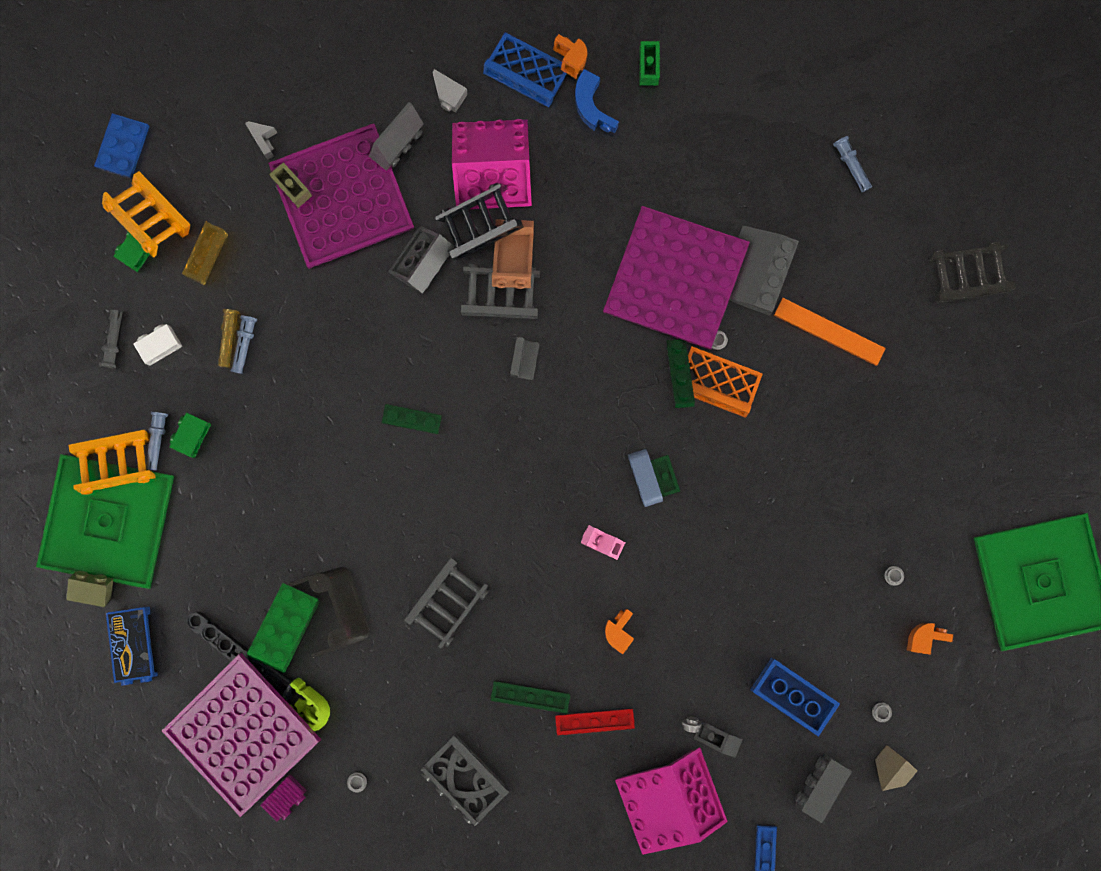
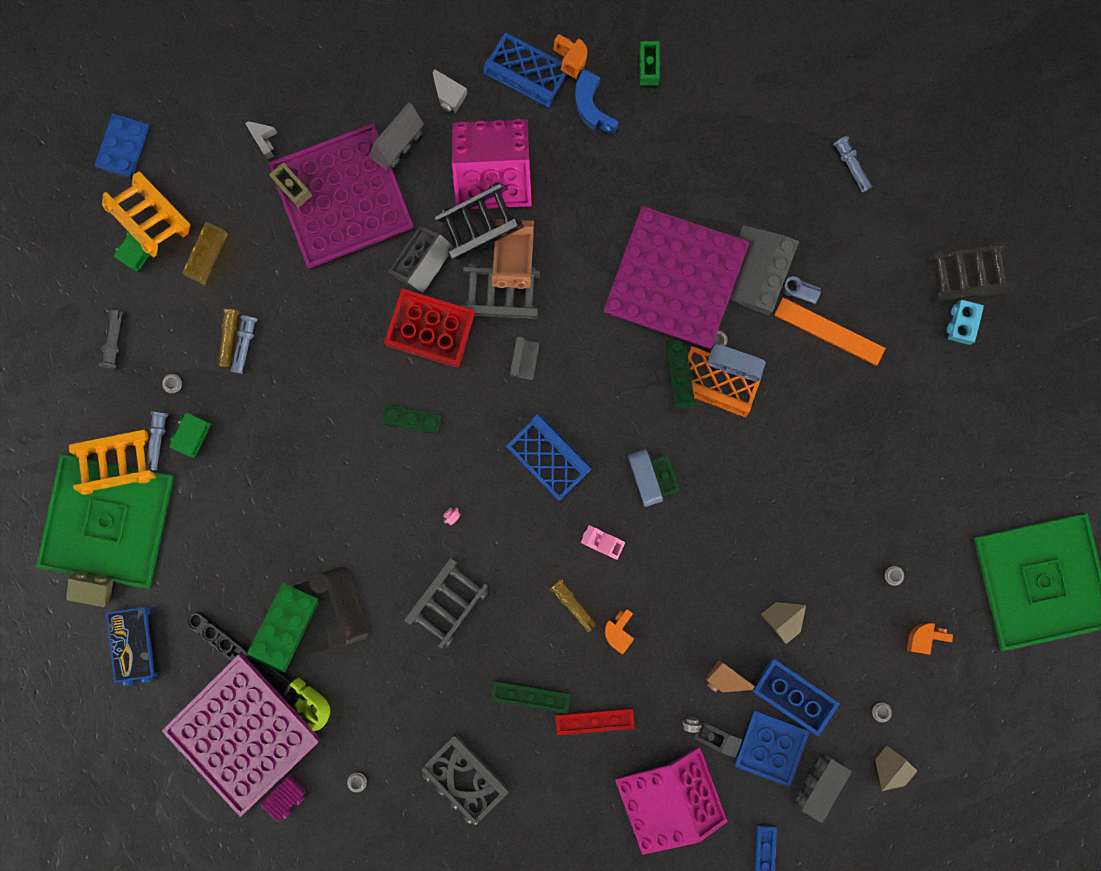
white brick [134,324,182,366] -> none
none -> light grey plate [162,374,182,393]
none -> red slope [384,289,475,369]
none -> bright pink plate [443,507,461,525]
none -> blue fence [506,414,593,501]
none -> clear yellow pin [549,579,597,633]
none -> medium nougat slope [705,660,755,692]
none -> sand blue beam [707,344,766,381]
none -> blue plate [734,710,810,787]
none -> dark tan slope [761,602,806,644]
none -> sand blue piece [781,276,821,304]
none -> medium azure brick [947,300,984,345]

